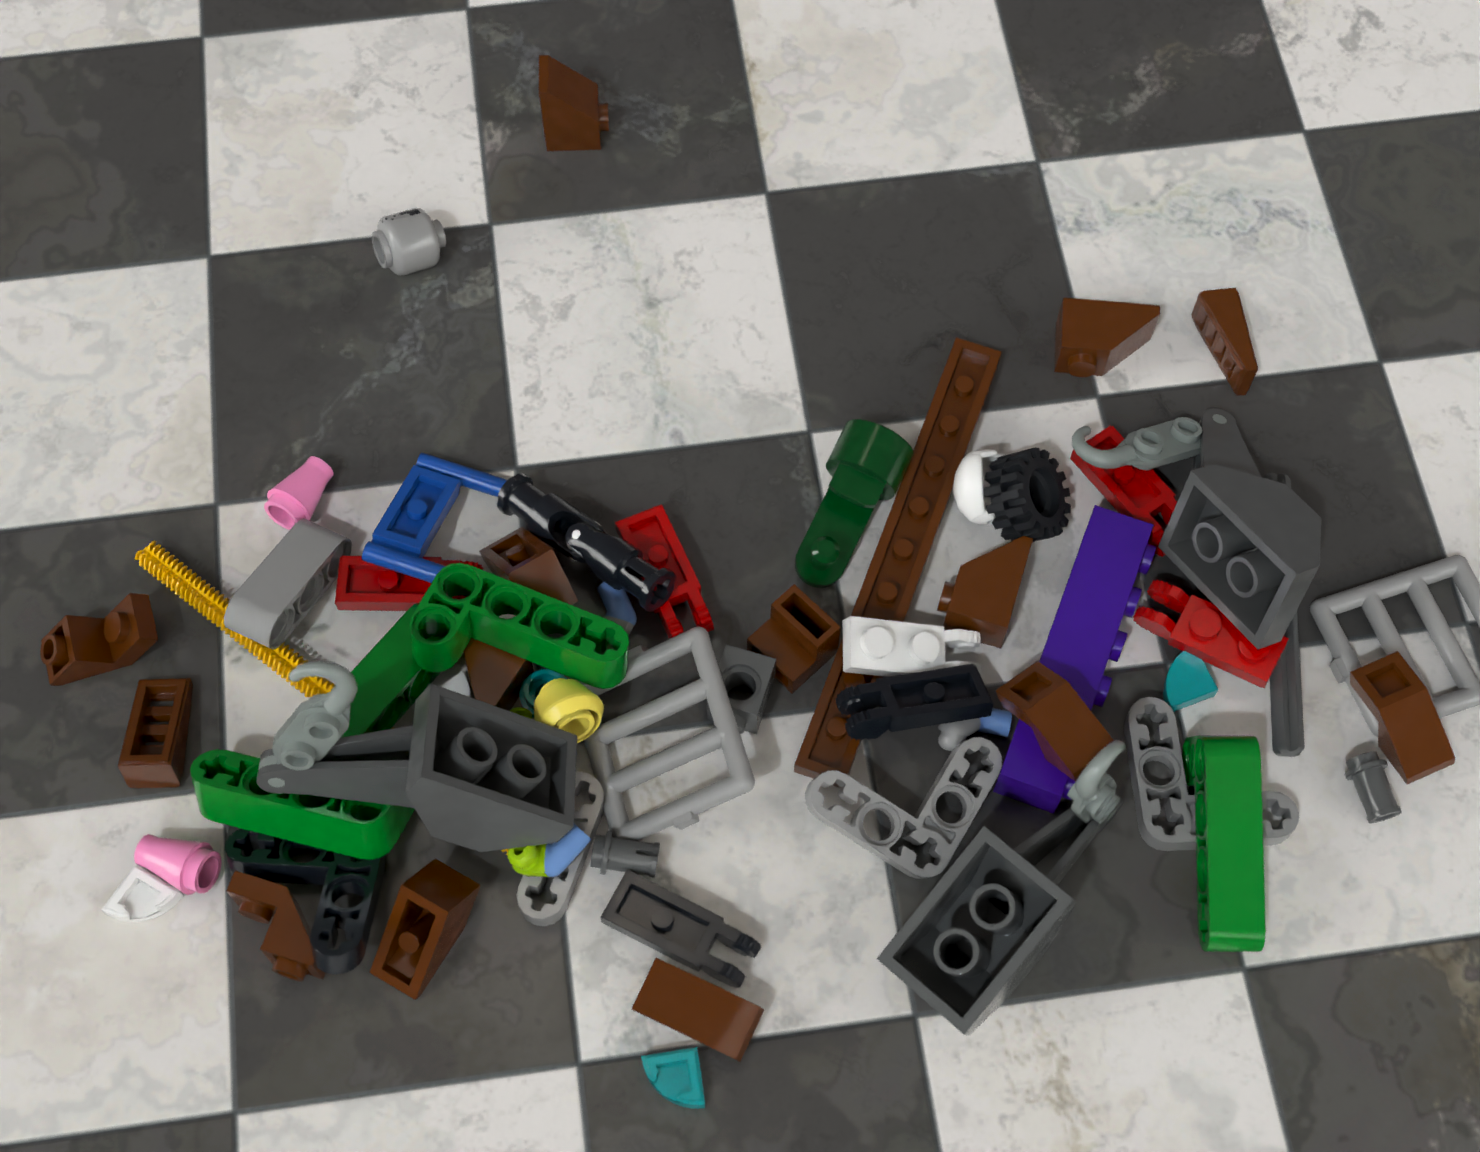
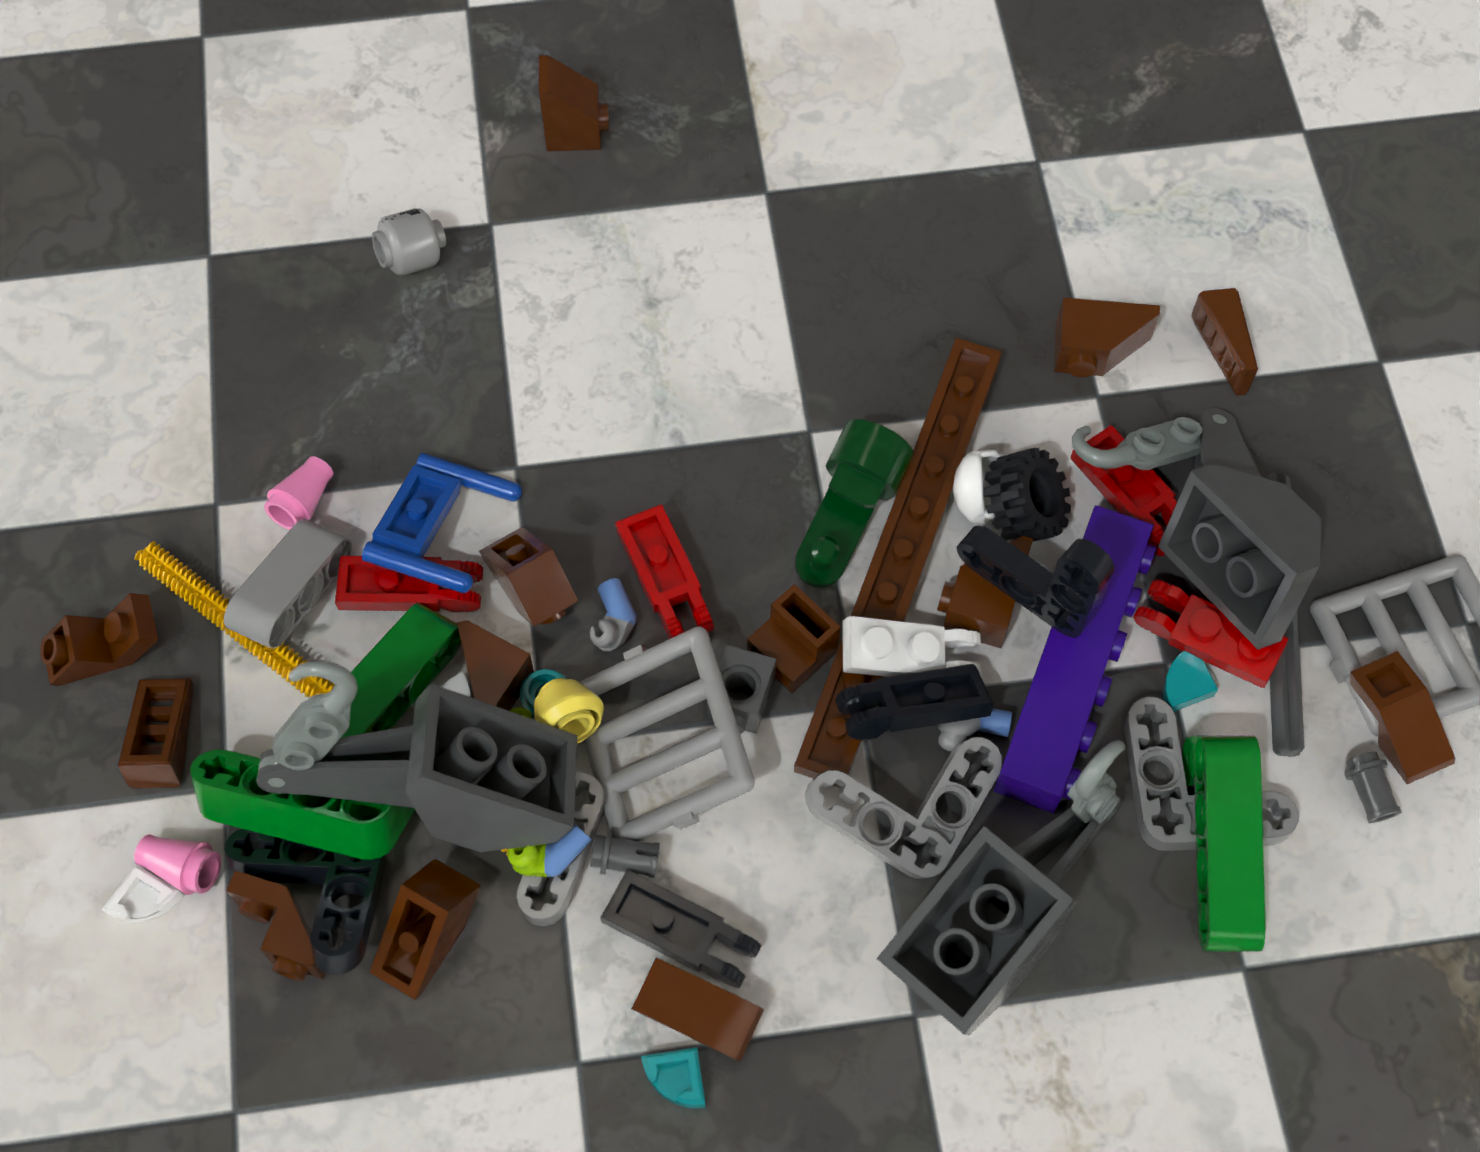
green beam [409,563,629,689] -> none
black piece [497,473,676,612] -> none
reddish brown slope [996,661,1114,782] -> none
none -> black beam [957,525,1115,638]

